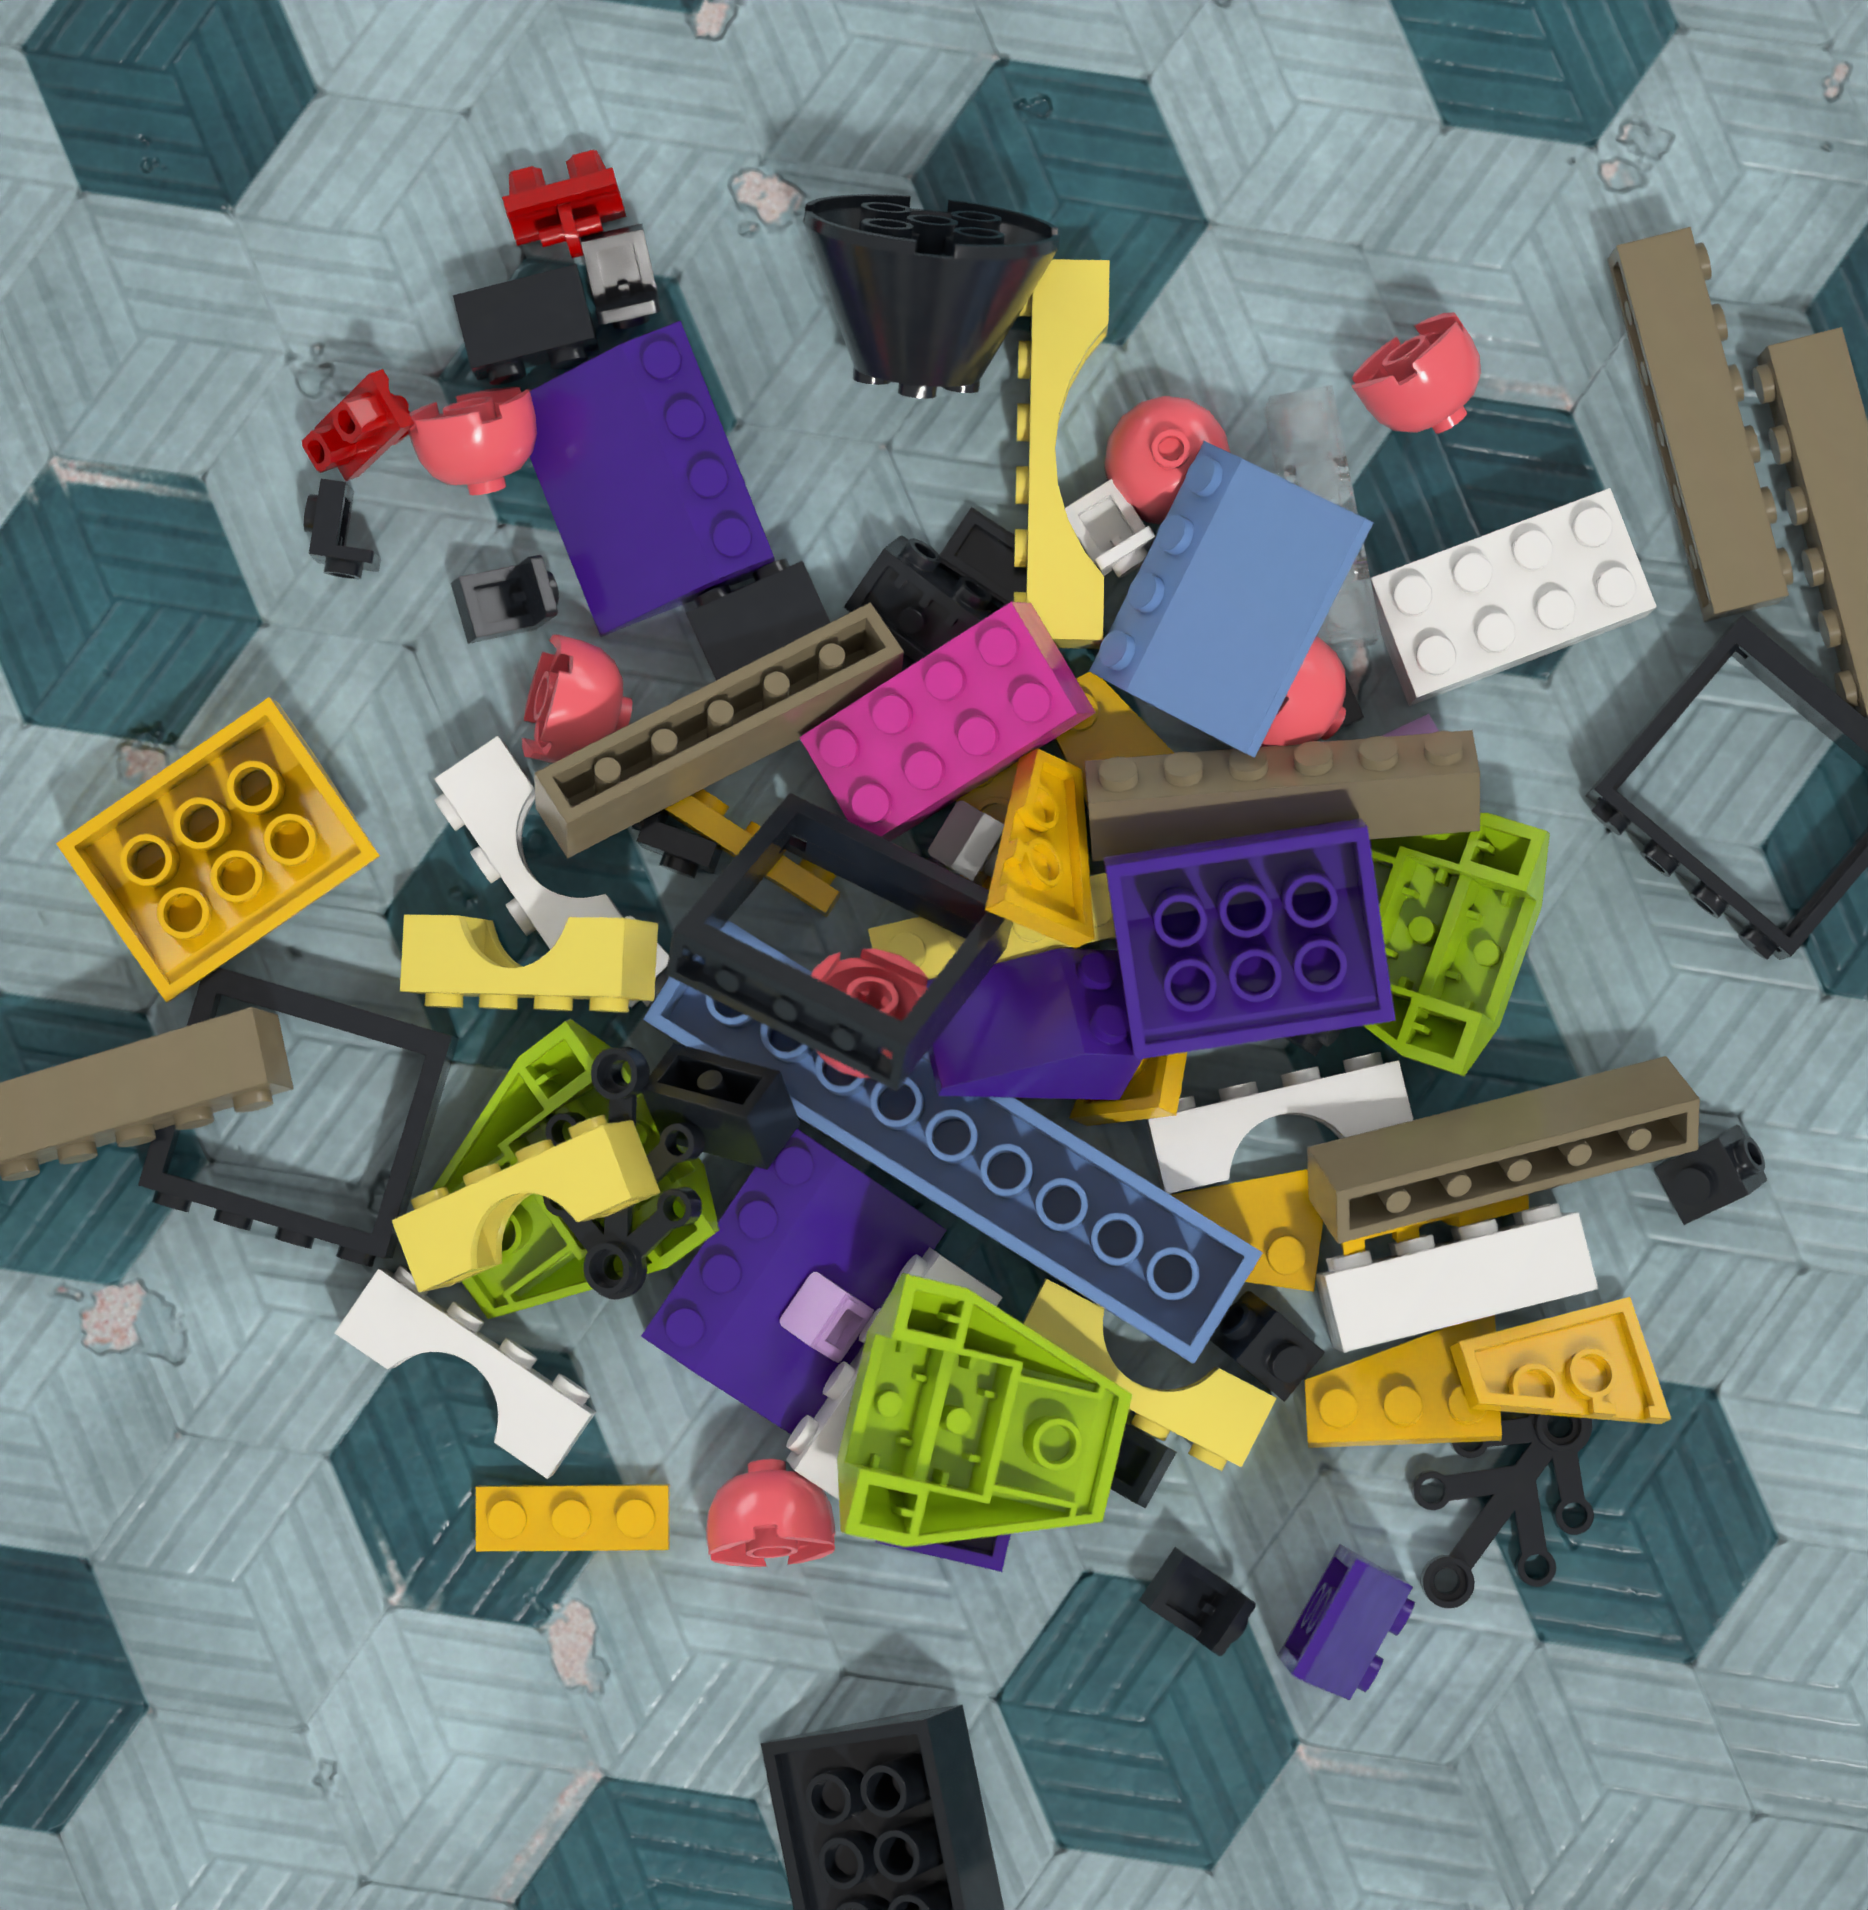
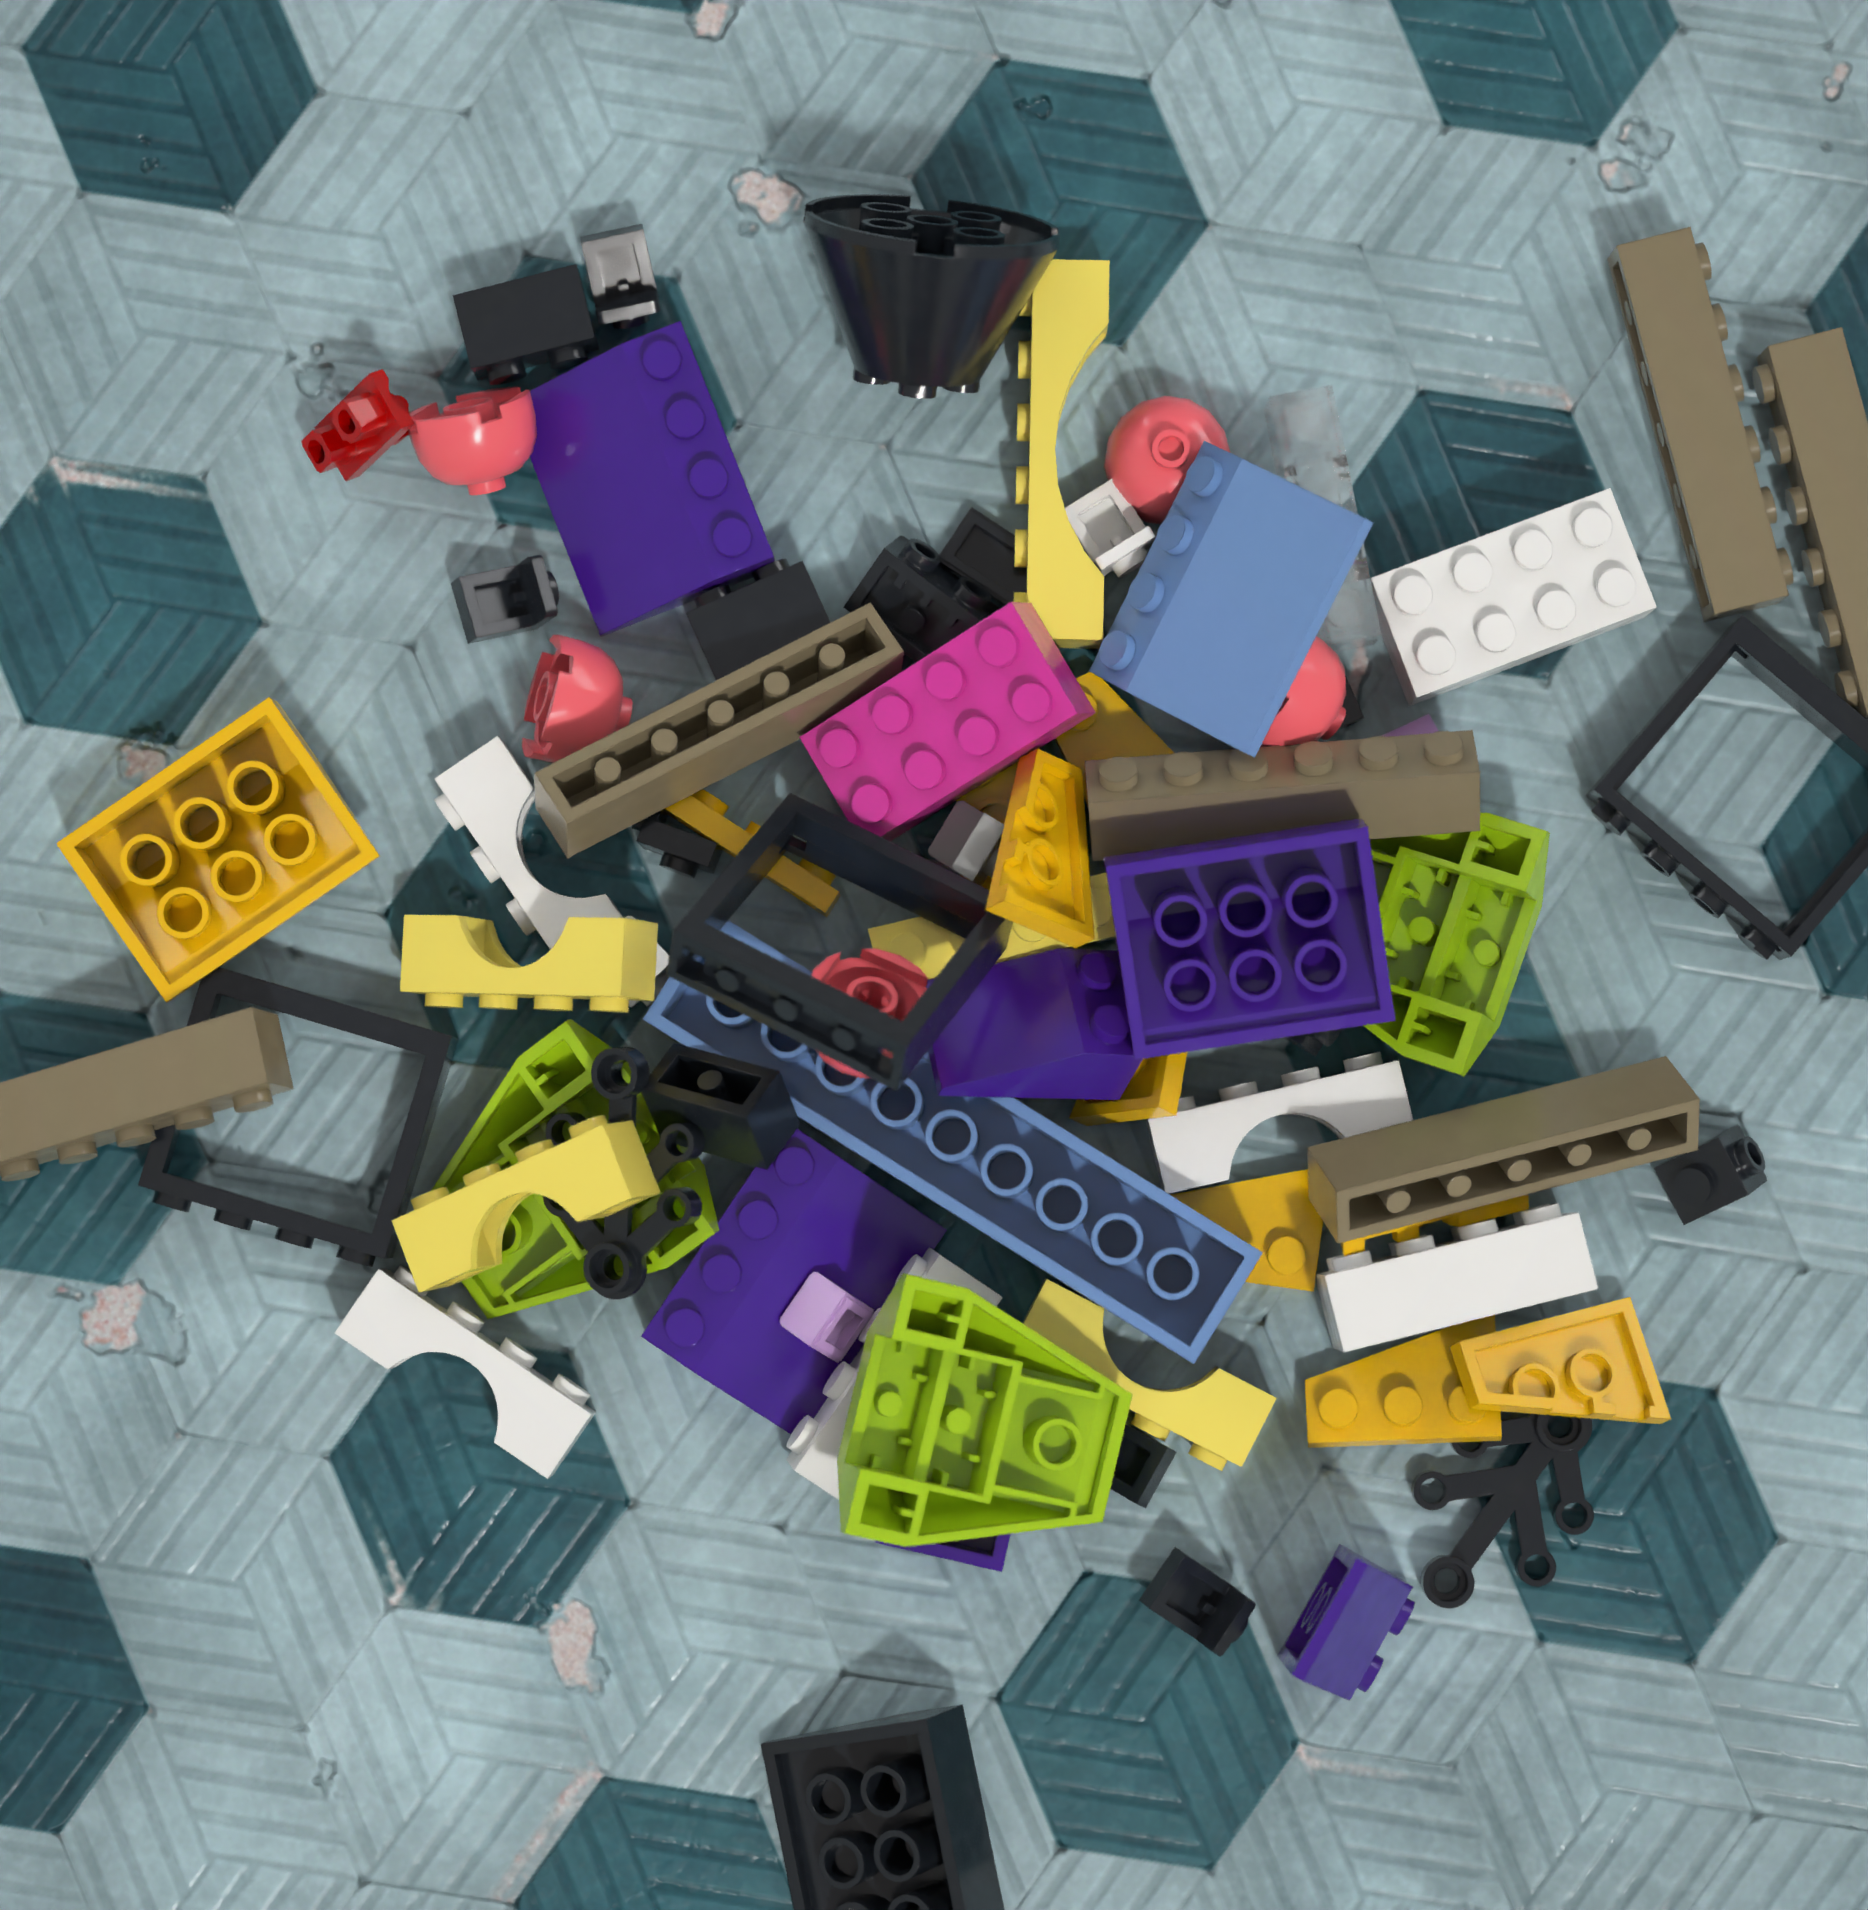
black bracket [303,478,381,579] -> none
yellow plate [476,1484,670,1552] -> none
red hips [502,150,627,258] -> none
coral cylinder [706,1459,835,1567] -> none
black bracket [1209,1291,1325,1402] -> none
coral cylinder [1351,312,1481,434] -> none

